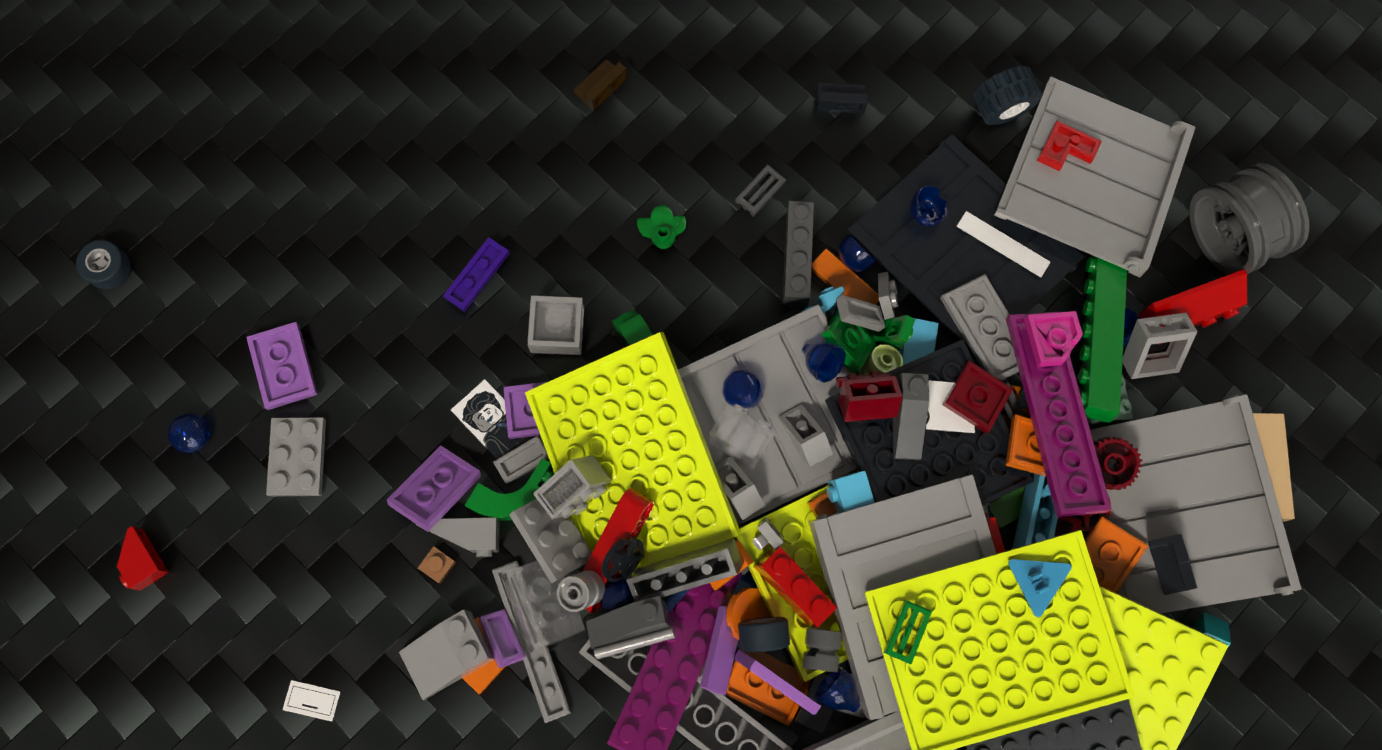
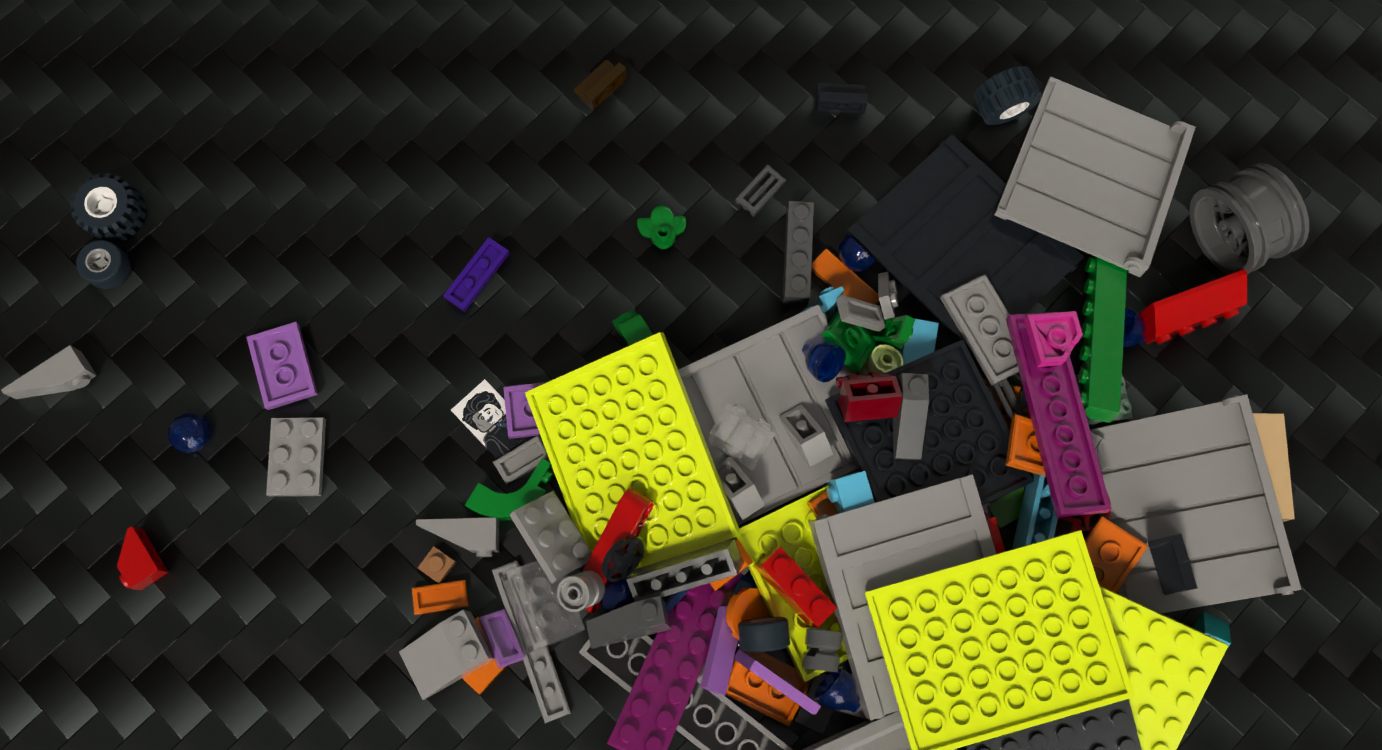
white sticker [283,680,340,721] -> none
medium lavender plate [387,446,481,532] -> none
piece [528,296,584,355] -> none
light grey piece [533,455,612,519] -> none
light grey bar [594,627,676,659] -> none
clear blue hair [722,369,764,410] -> none
light grey tile [752,517,784,551] -> none
green tile [883,599,932,664] -> none
clear blue hair [910,185,947,227] -> none
white sticker [926,380,975,433] -> none
dark red tile [942,360,1013,434] -> none
white sticker [957,211,1050,277] -> none
dark azure piece [1008,559,1071,617] -> none
red tile [1037,121,1102,171] -> none
dark red brick [1093,437,1143,490] -> none
light grey window [1122,313,1198,379] -> none
none -> light grey slope [1,345,97,399]
none -> black wheel [70,173,146,242]
none -> orange tile [412,580,469,615]

